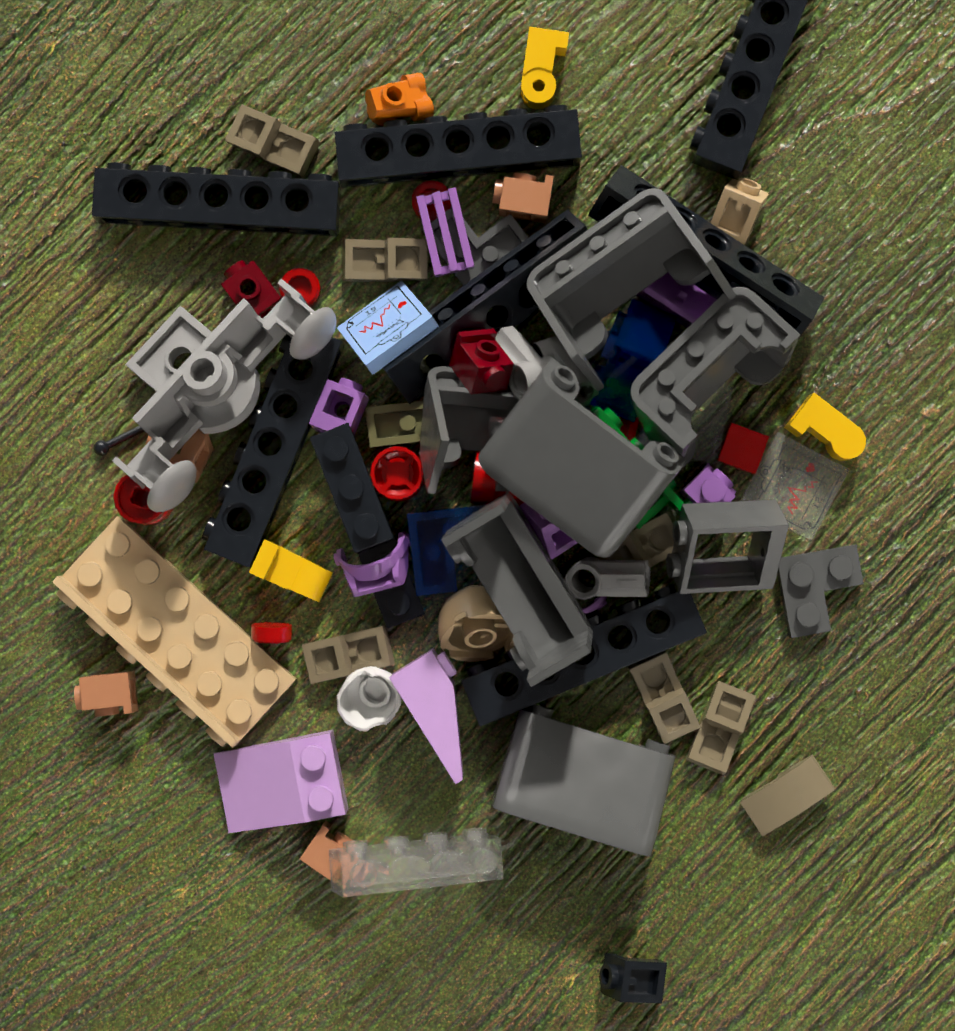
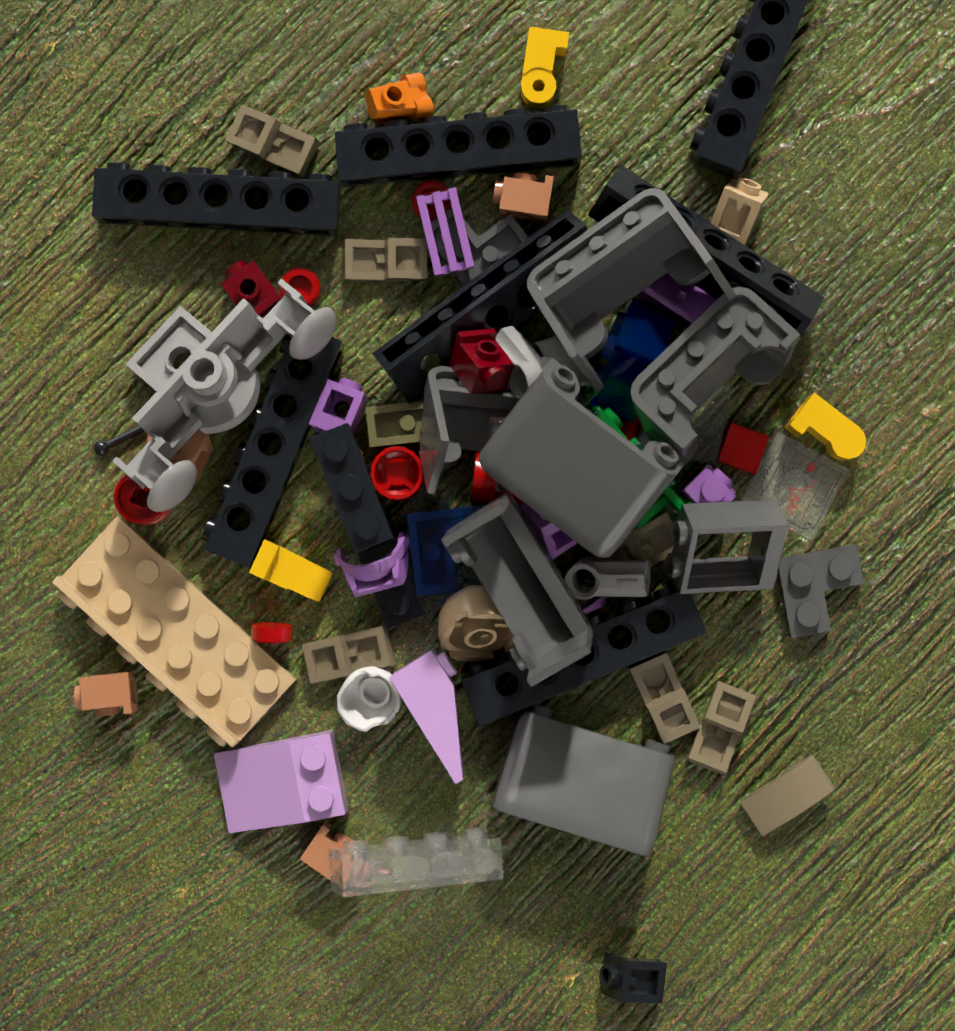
light blue tile [337,280,439,375] -> none

